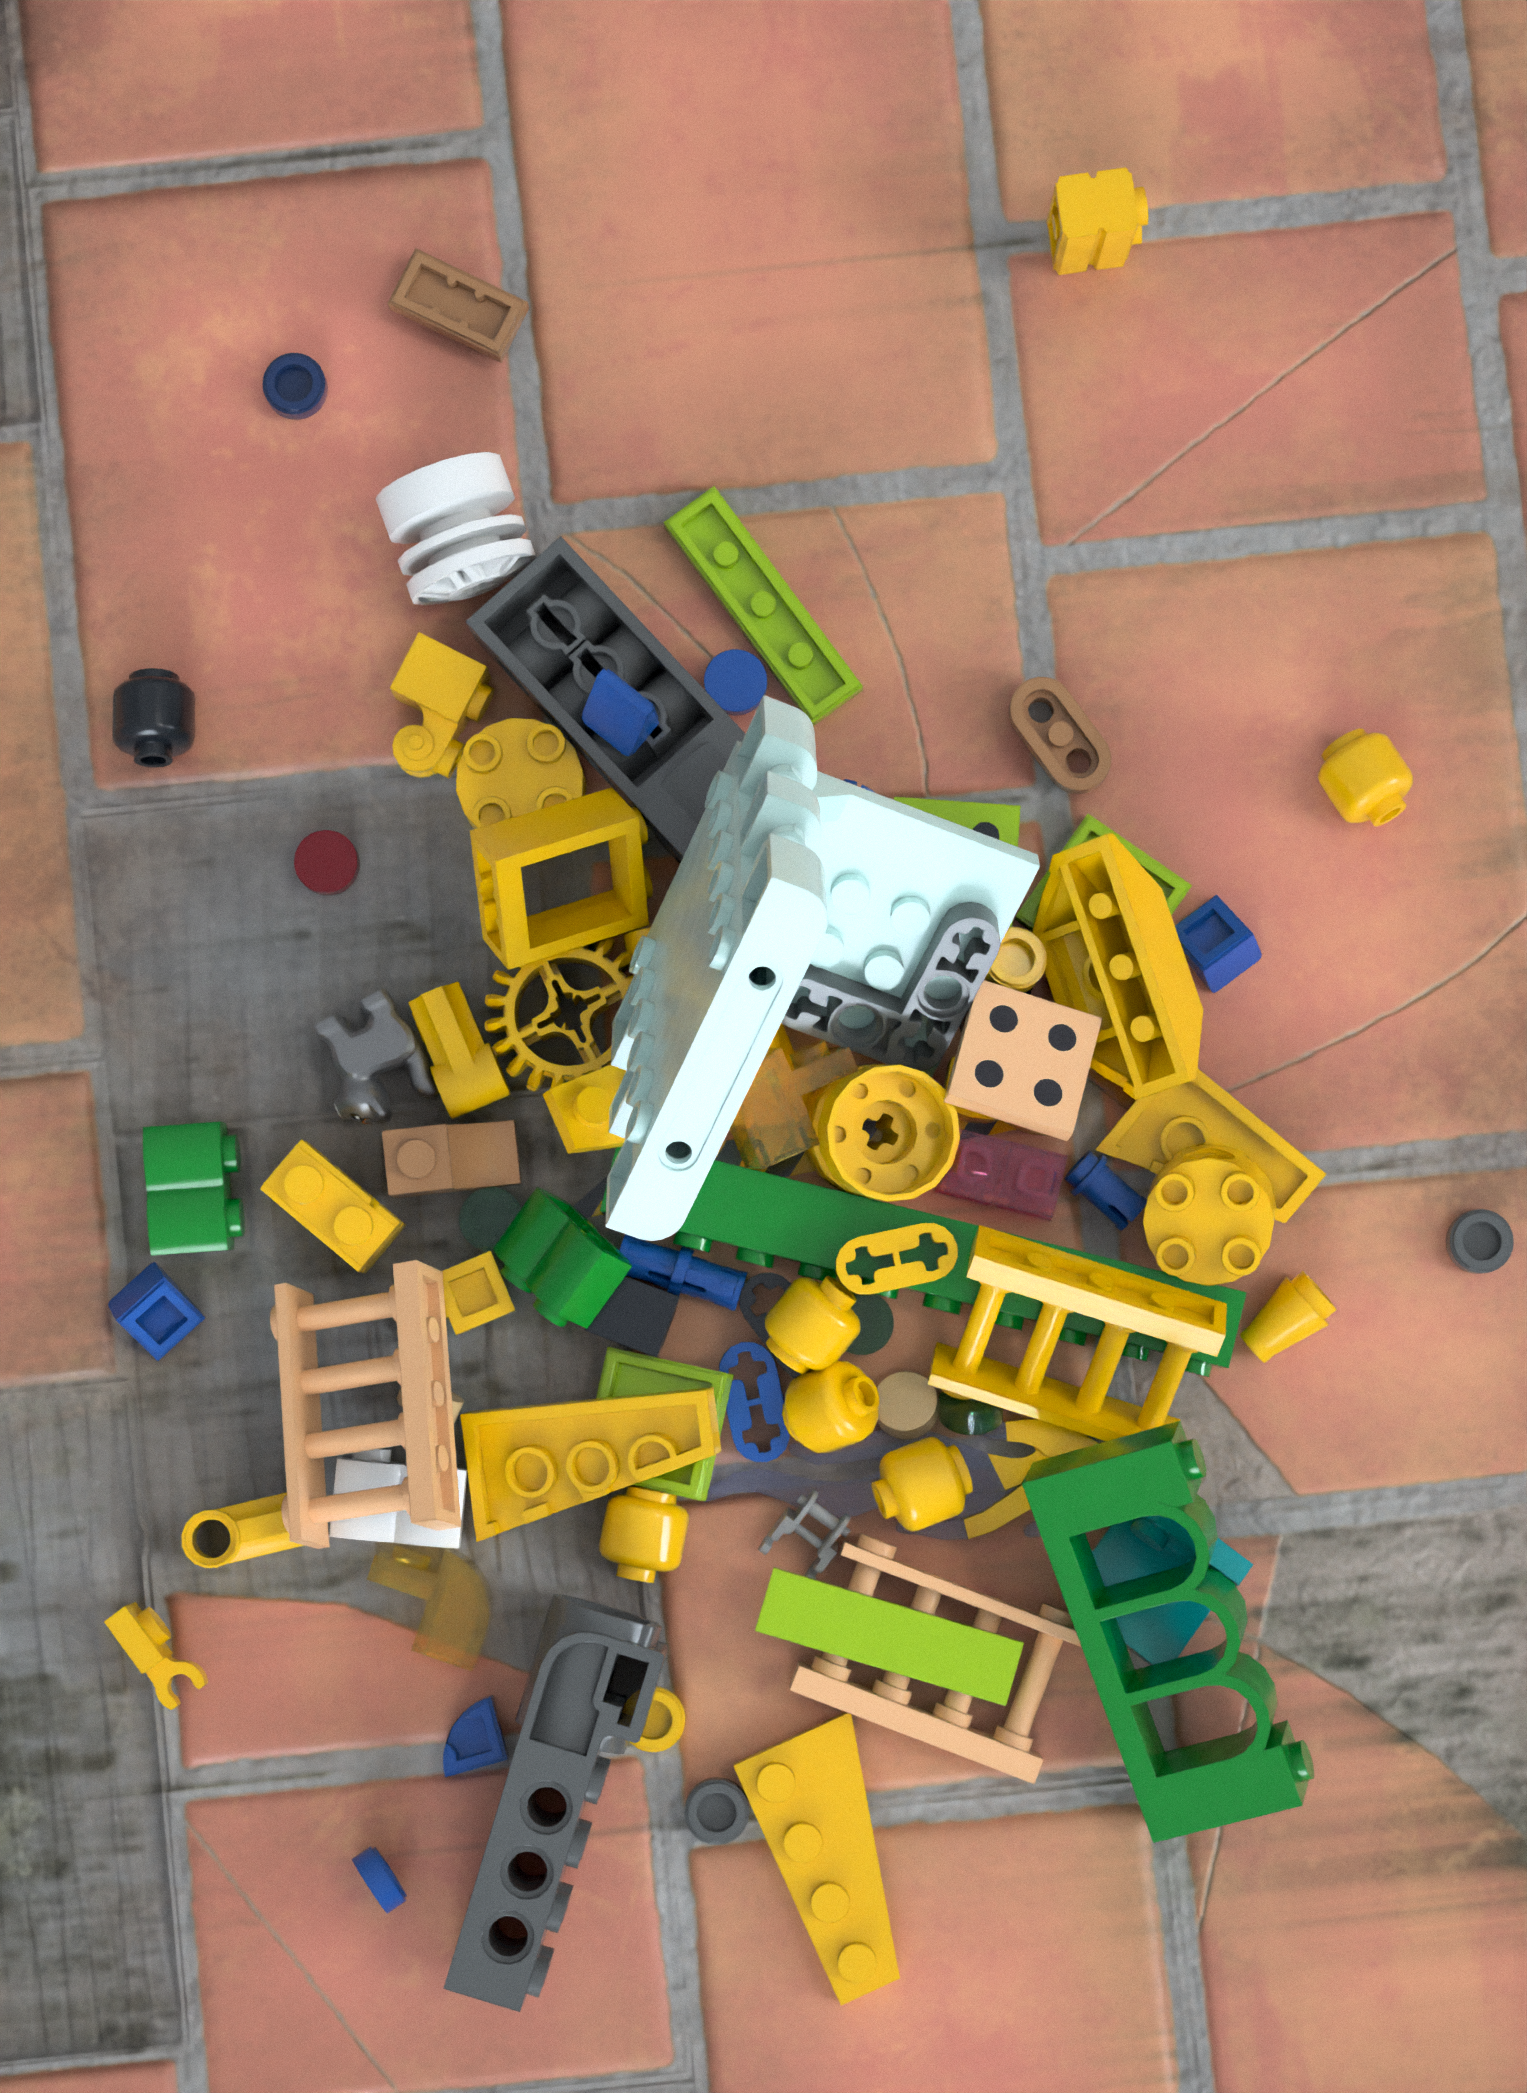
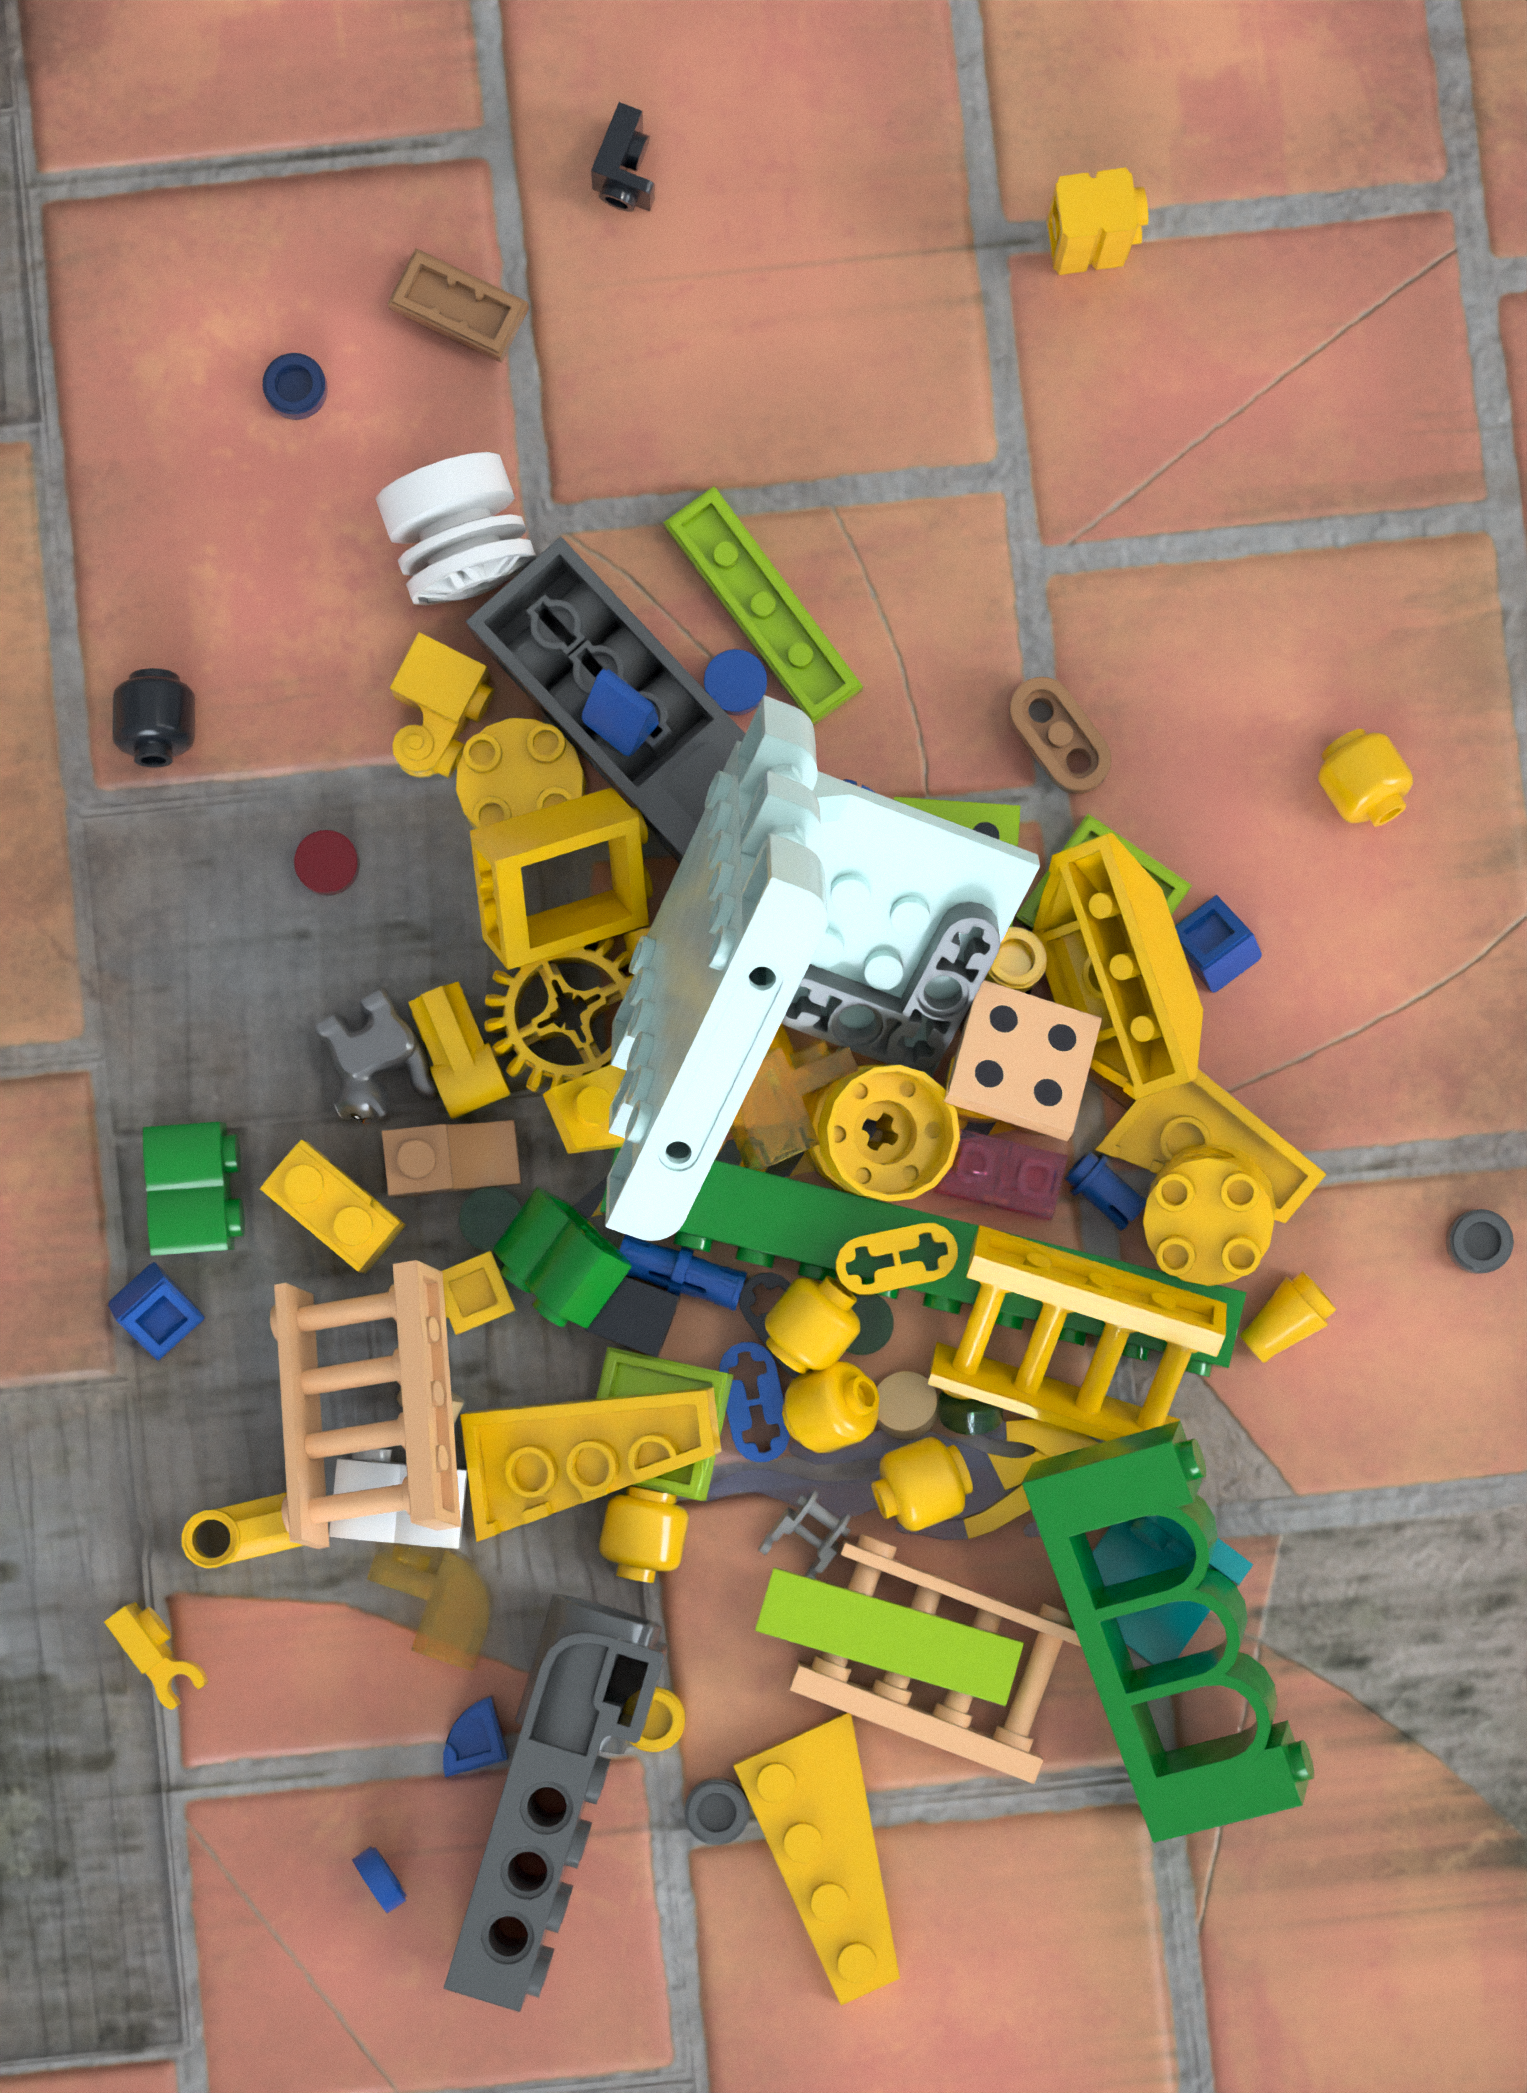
none -> black bracket [591,102,655,212]

